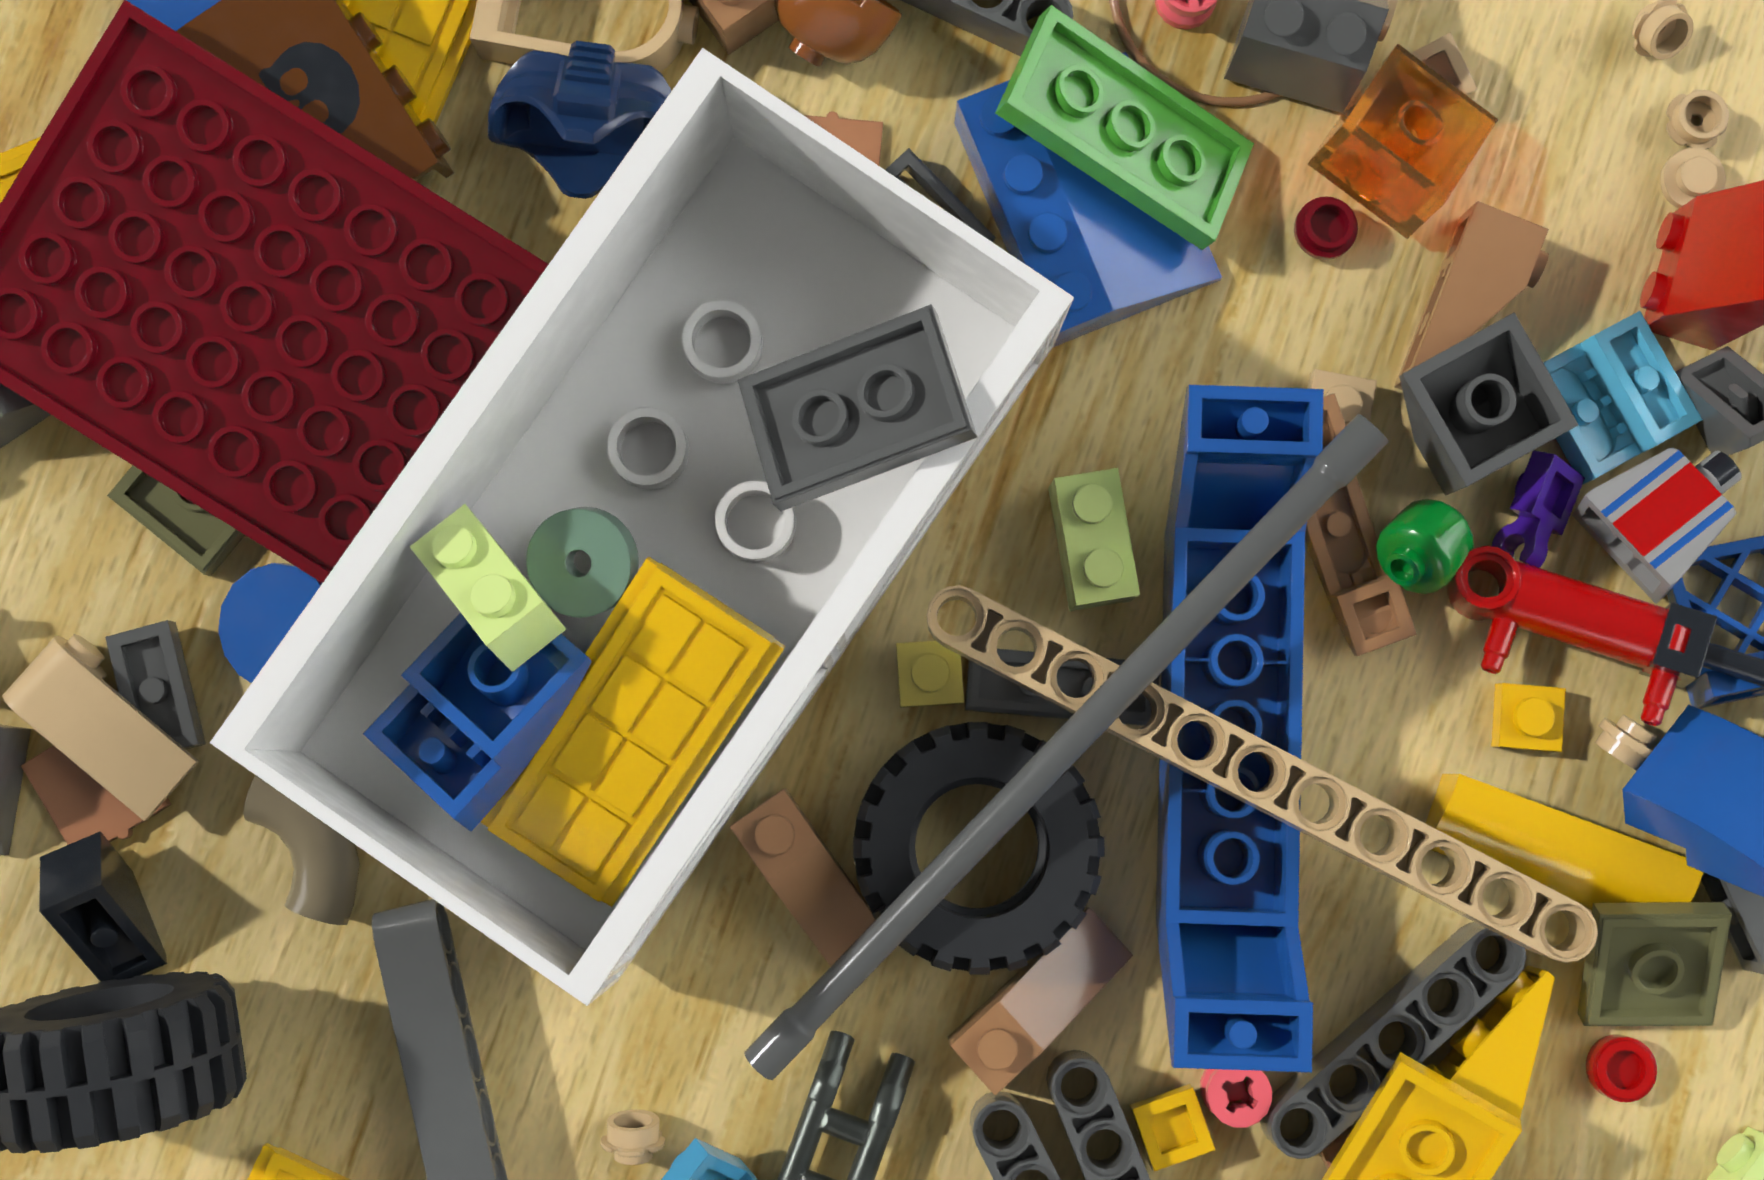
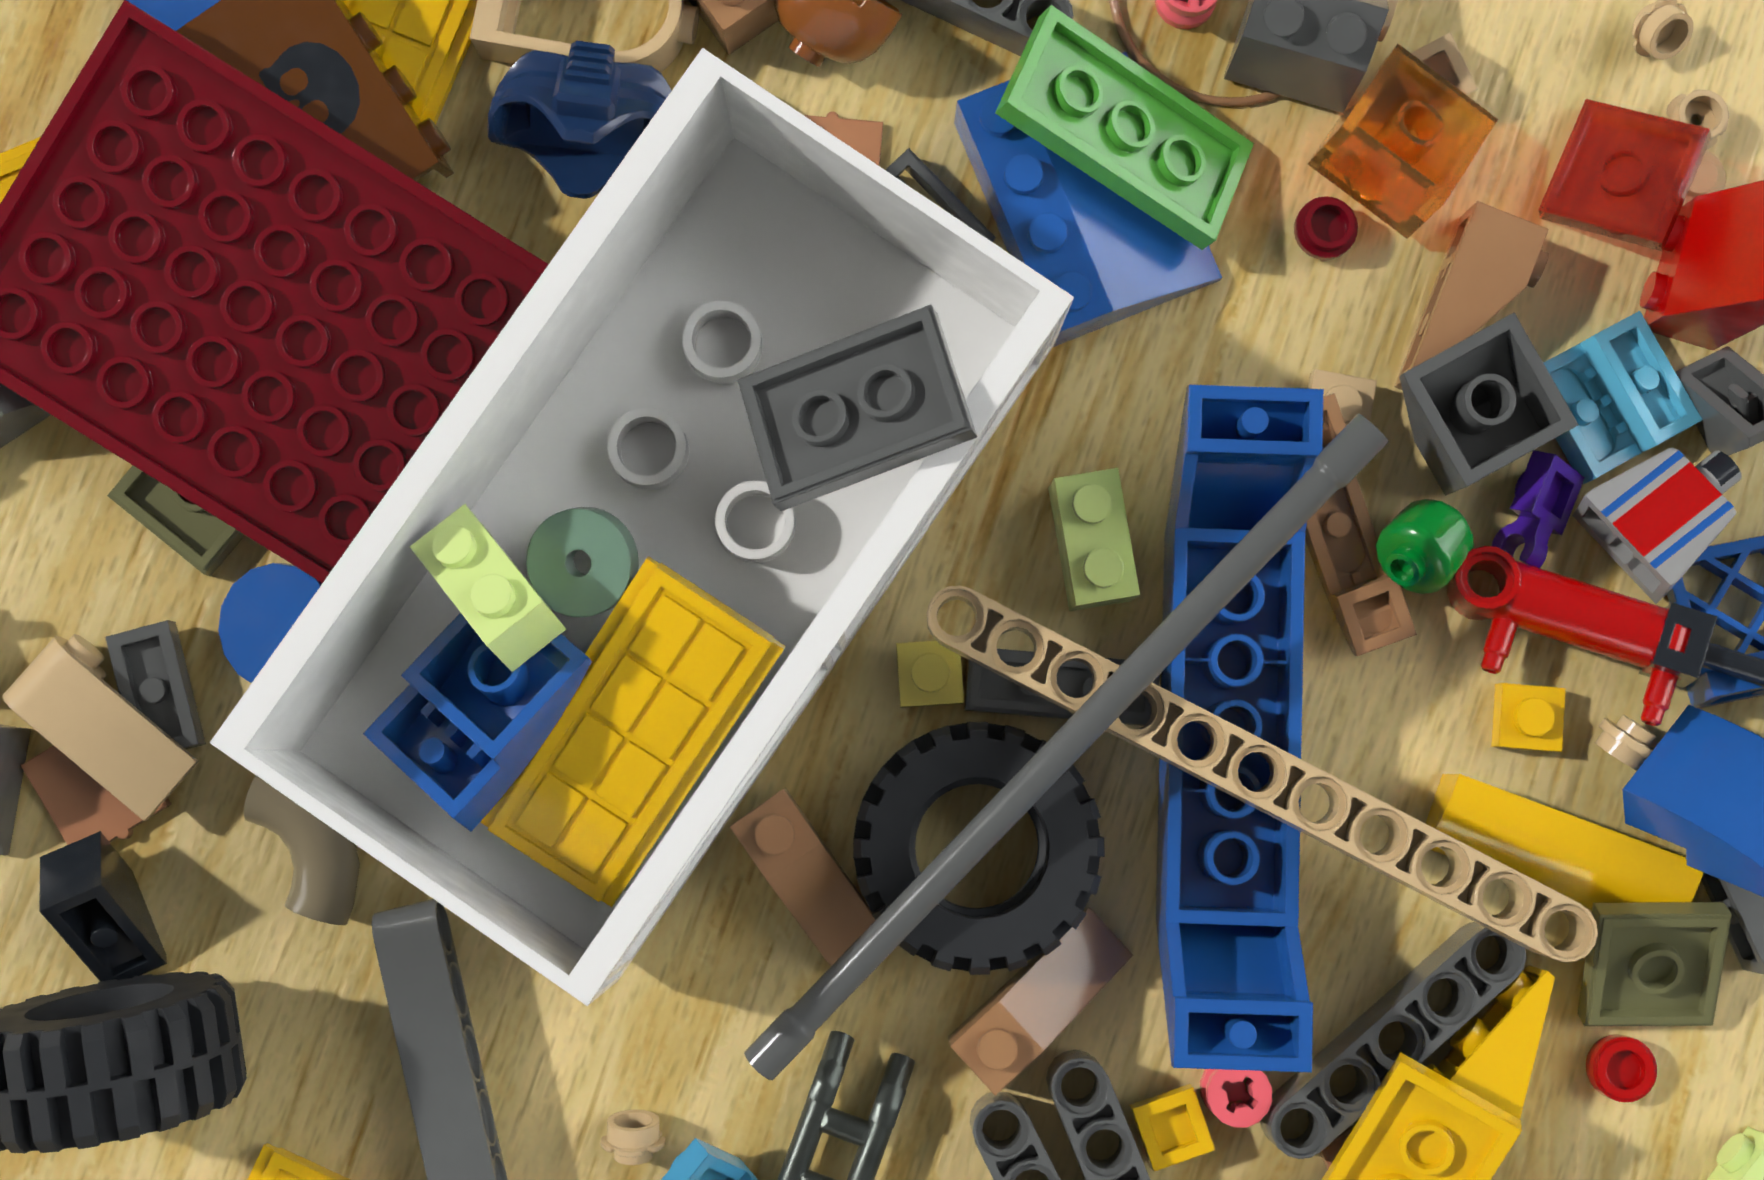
none -> clear red tile [1538,99,1711,252]

